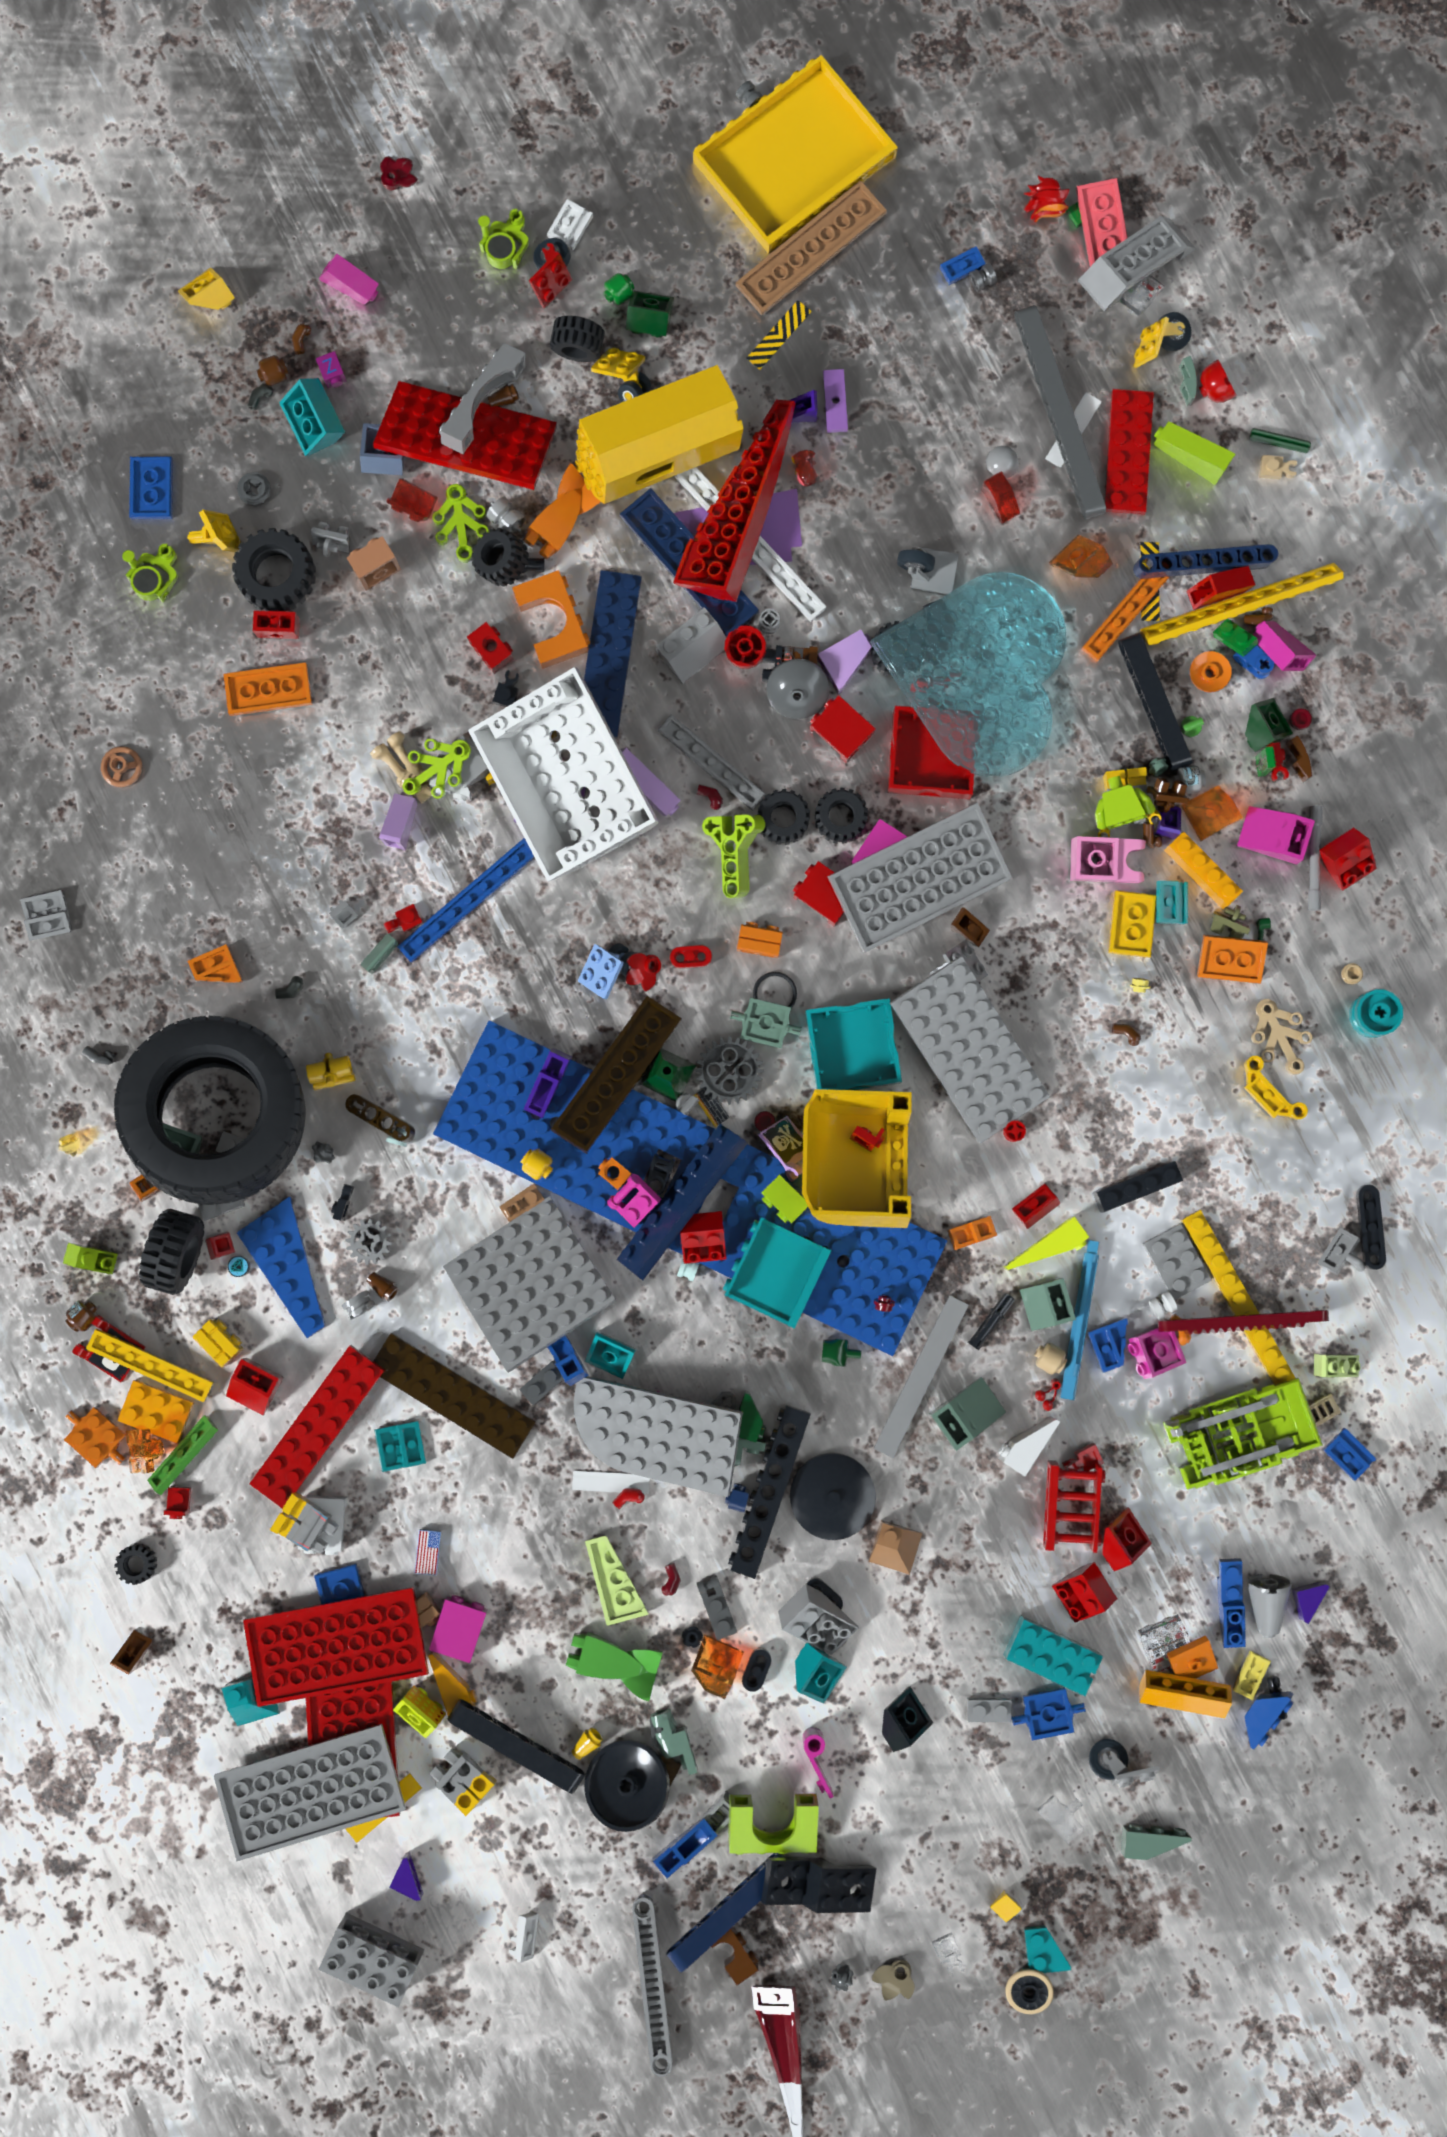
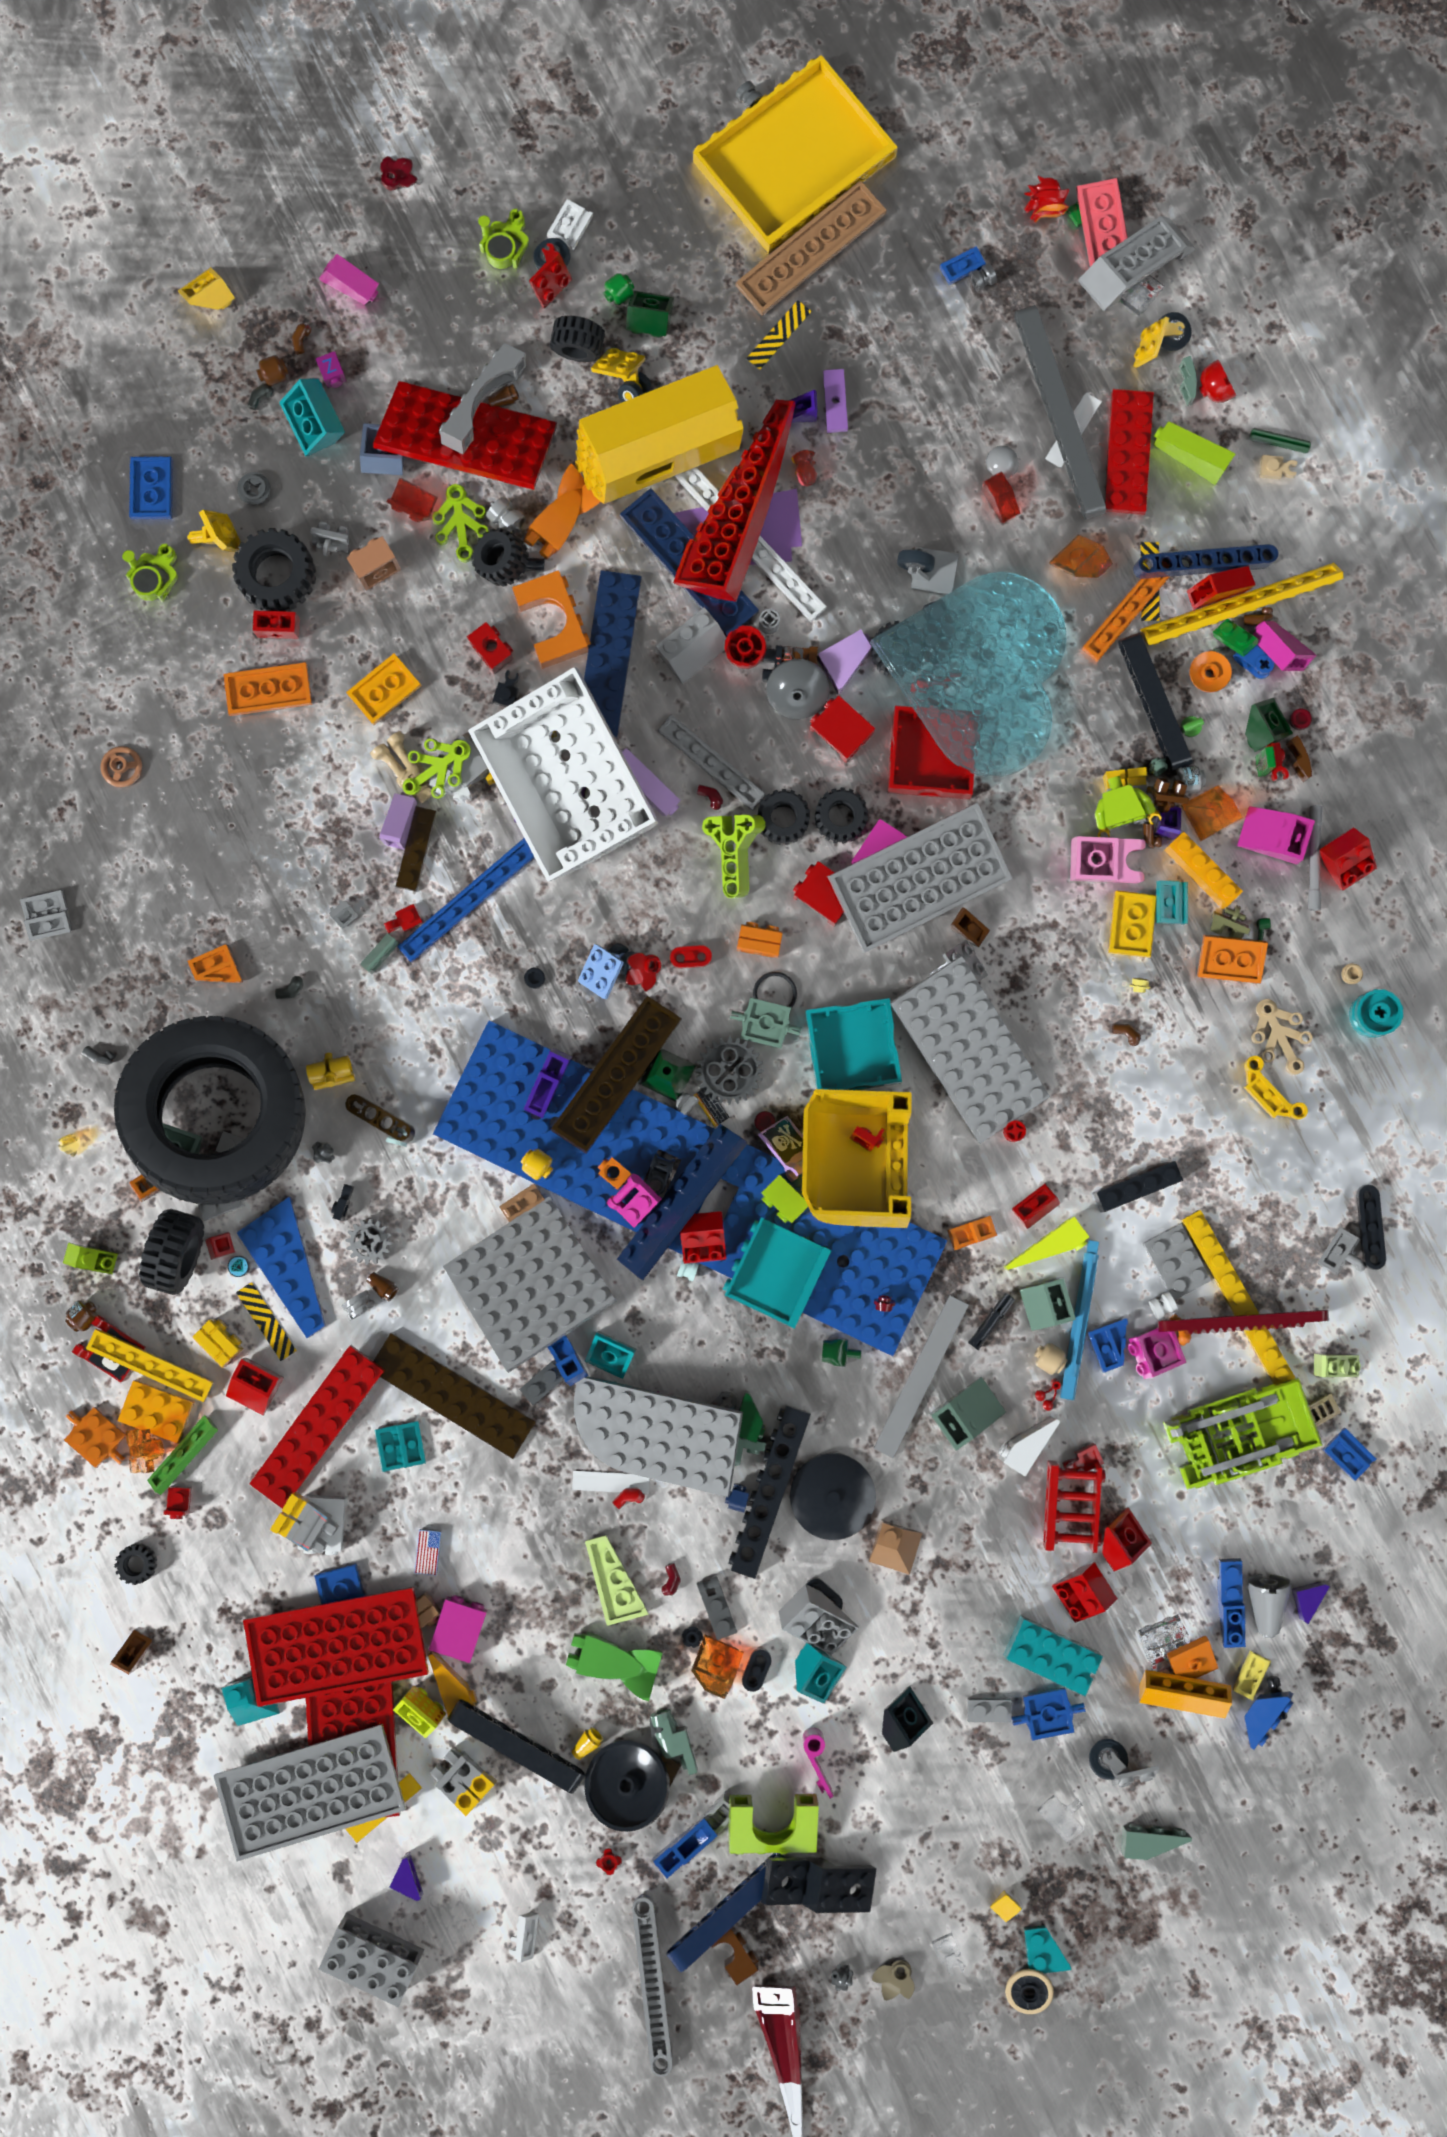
none -> sticker [236,1282,297,1361]
none -> light orange plate [346,653,421,725]
none -> dark brown plate [396,806,437,892]
none -> black tile [524,967,546,989]
none -> red plate [596,1848,622,1875]

